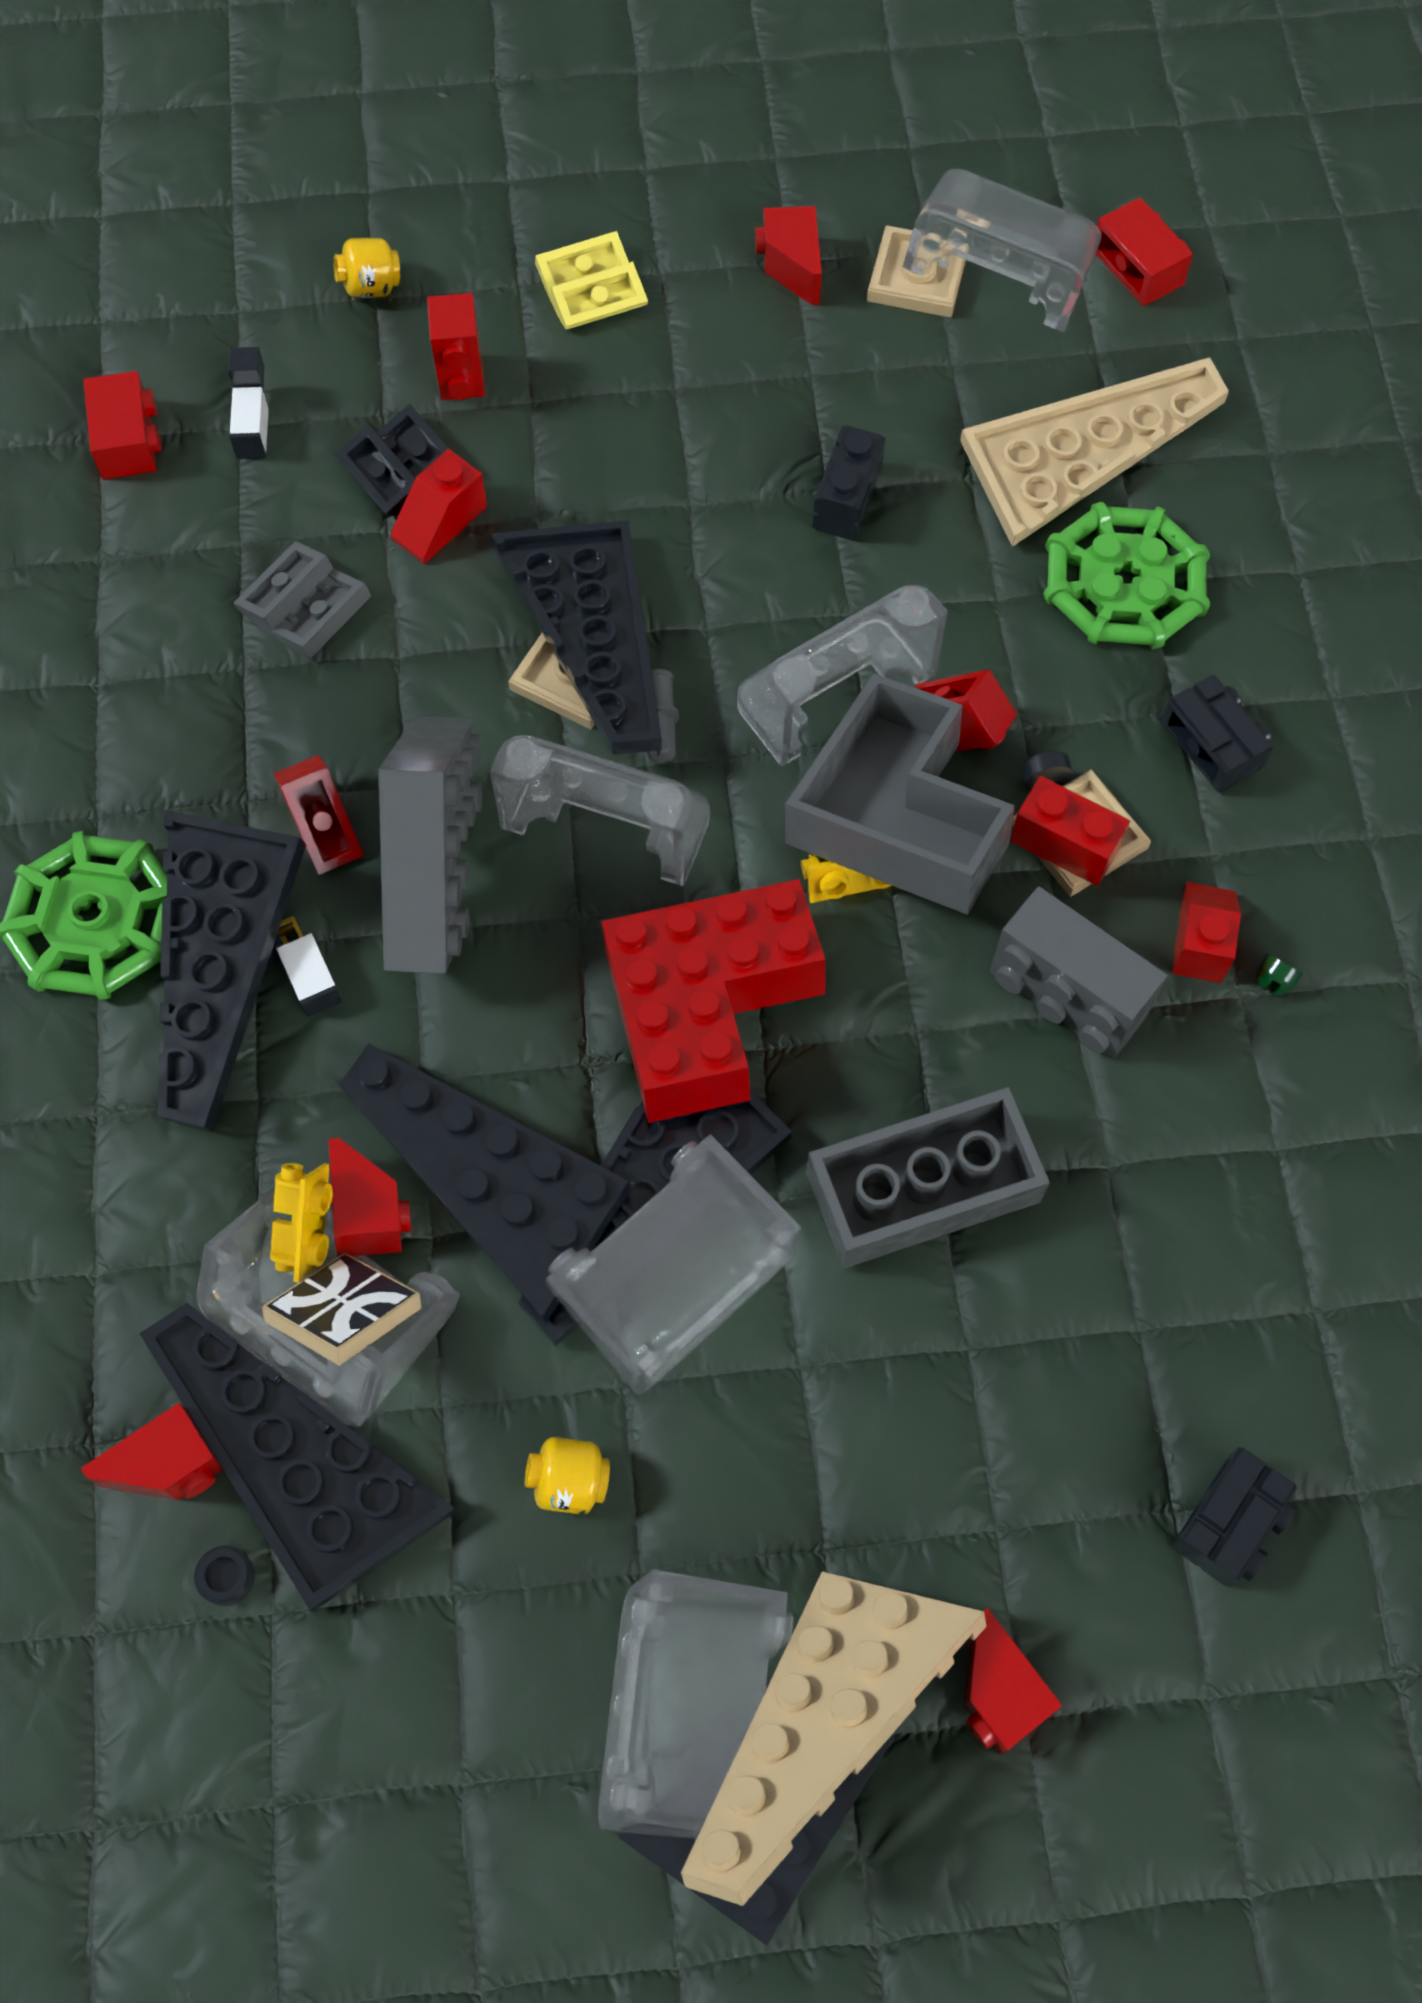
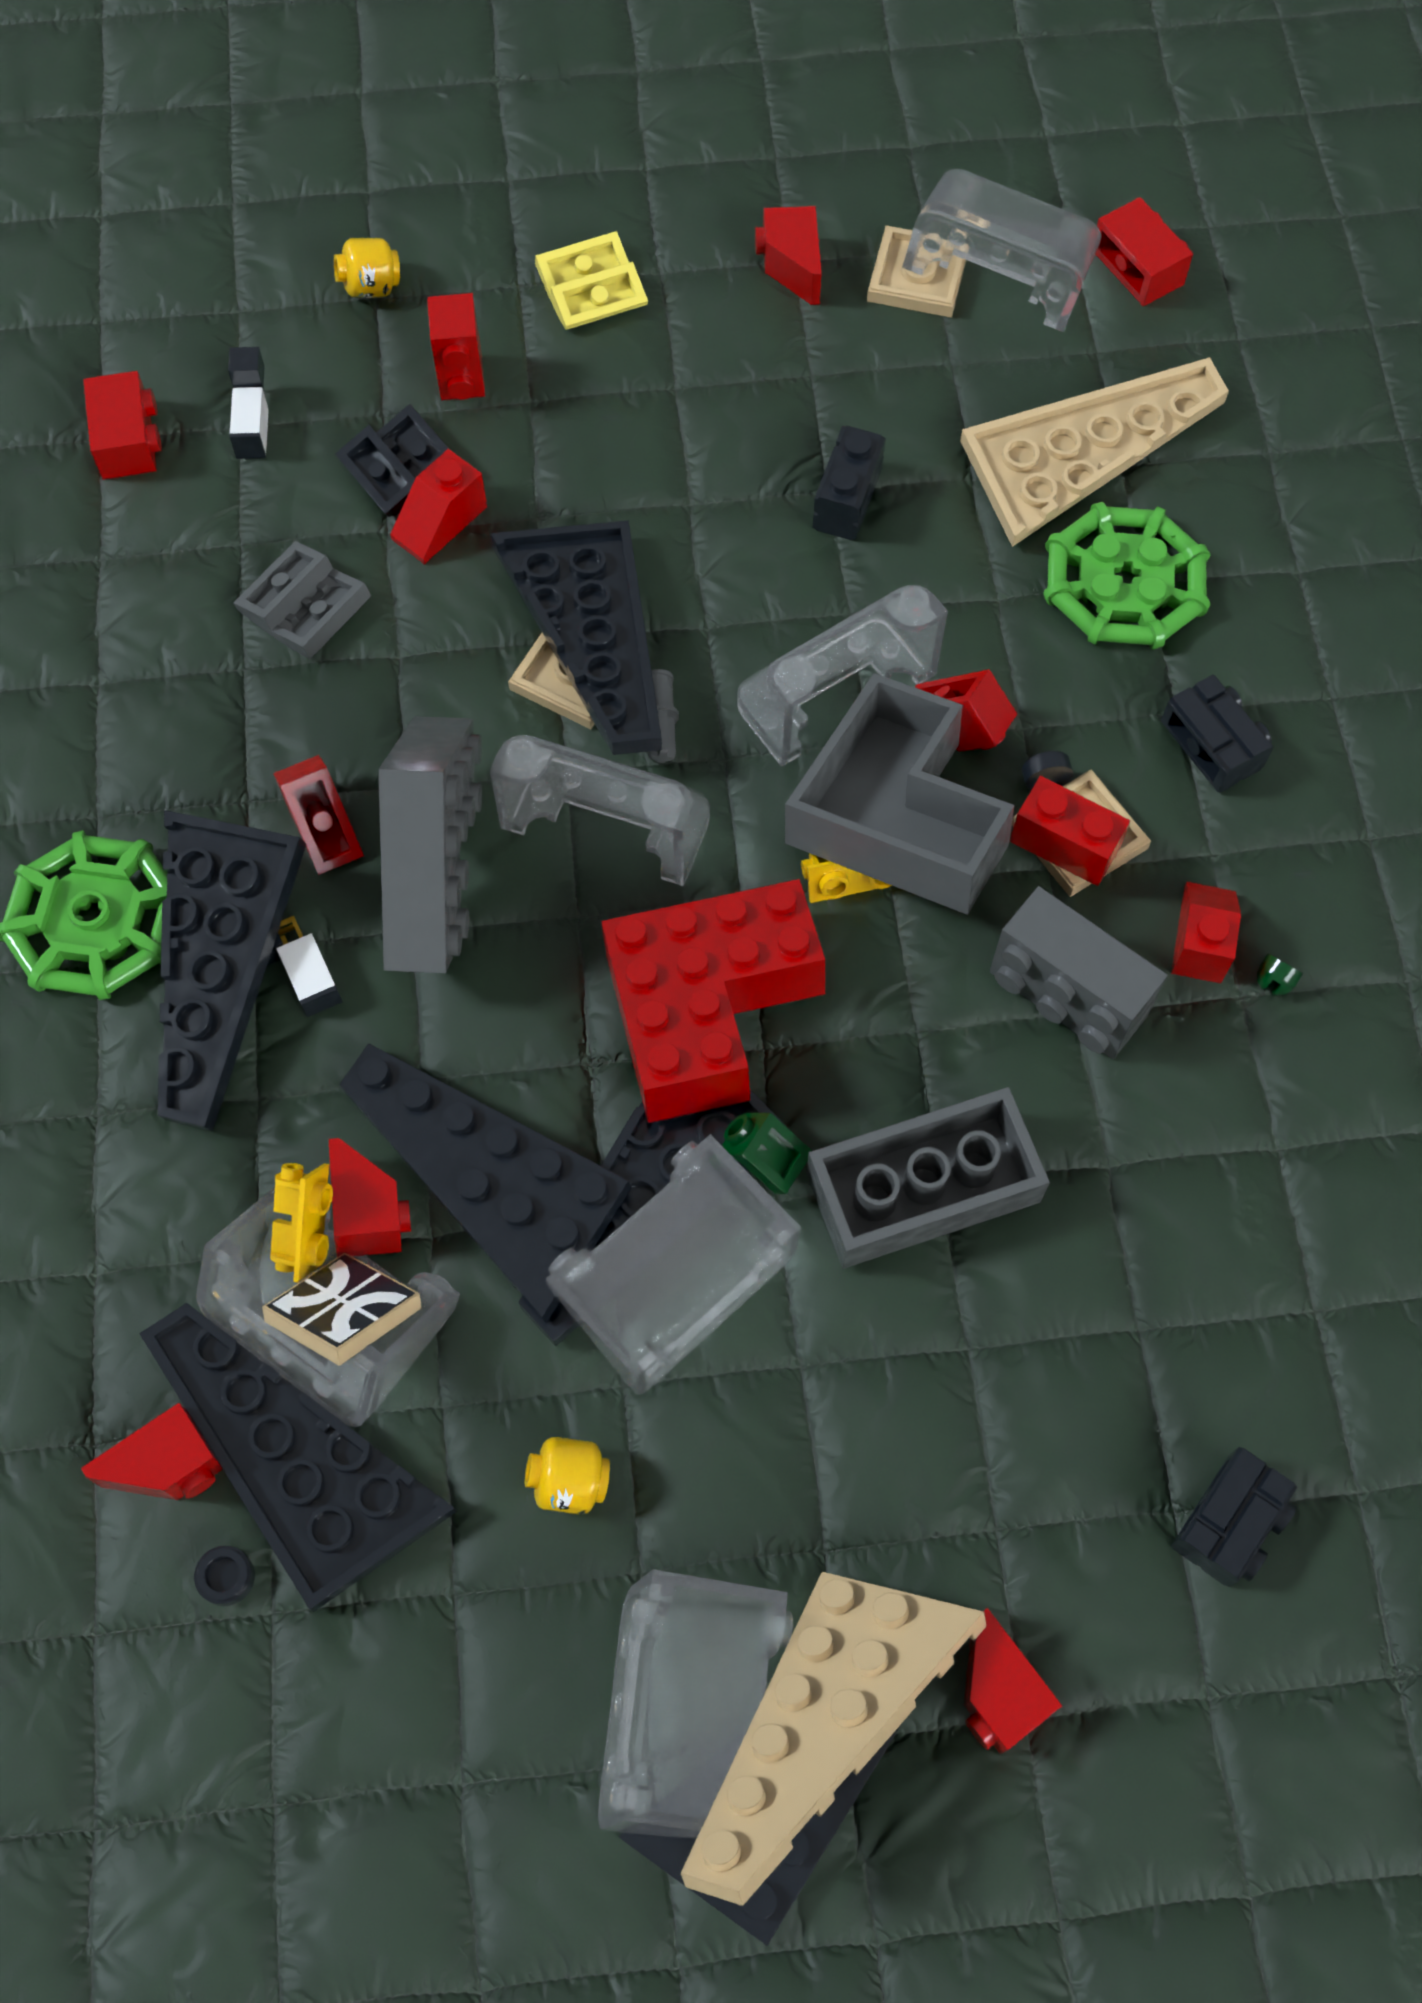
none -> dark green bracket [717,1113,812,1194]

